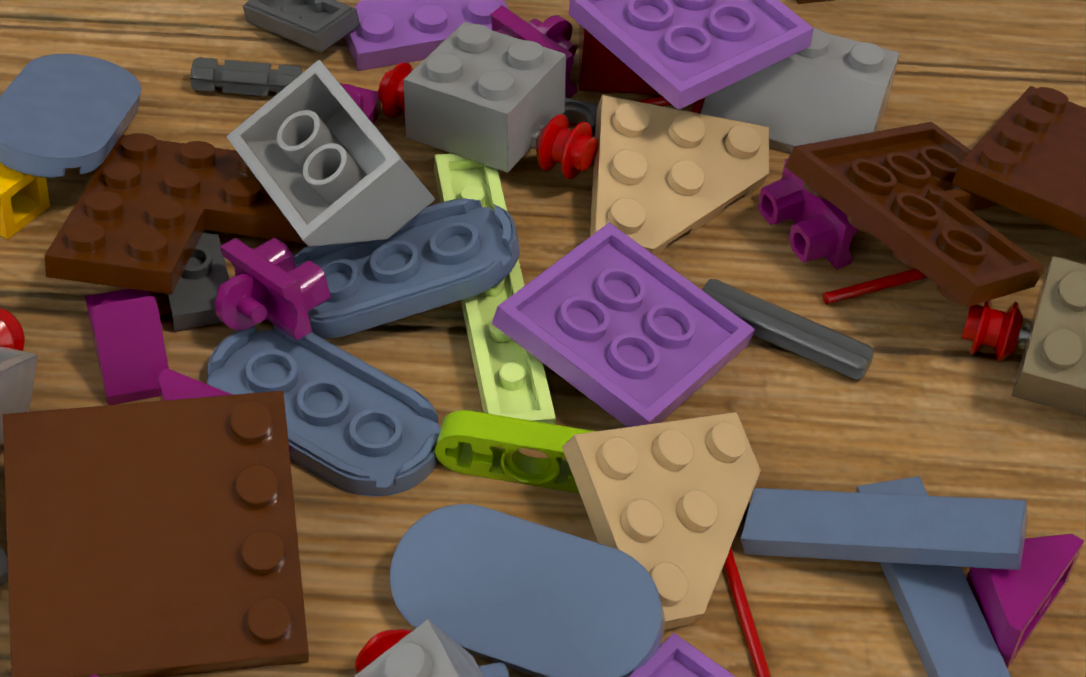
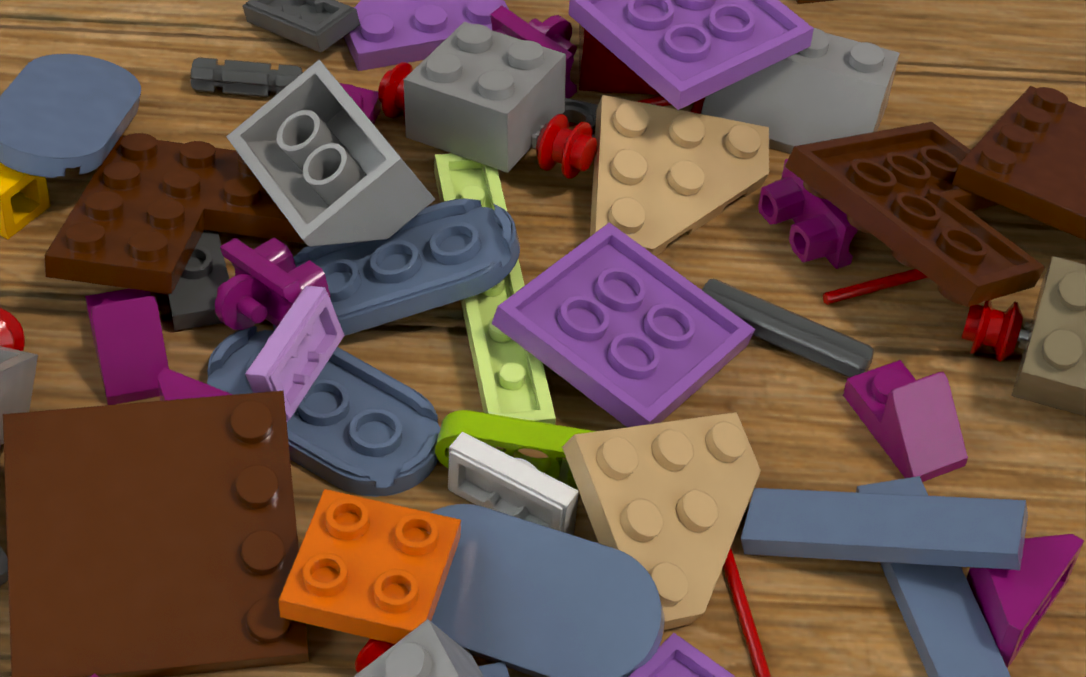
none -> lavender plate [245,286,344,422]
none -> orange plate [279,489,461,644]
none -> white plate [448,432,579,535]
none -> magenta slope [843,360,968,482]

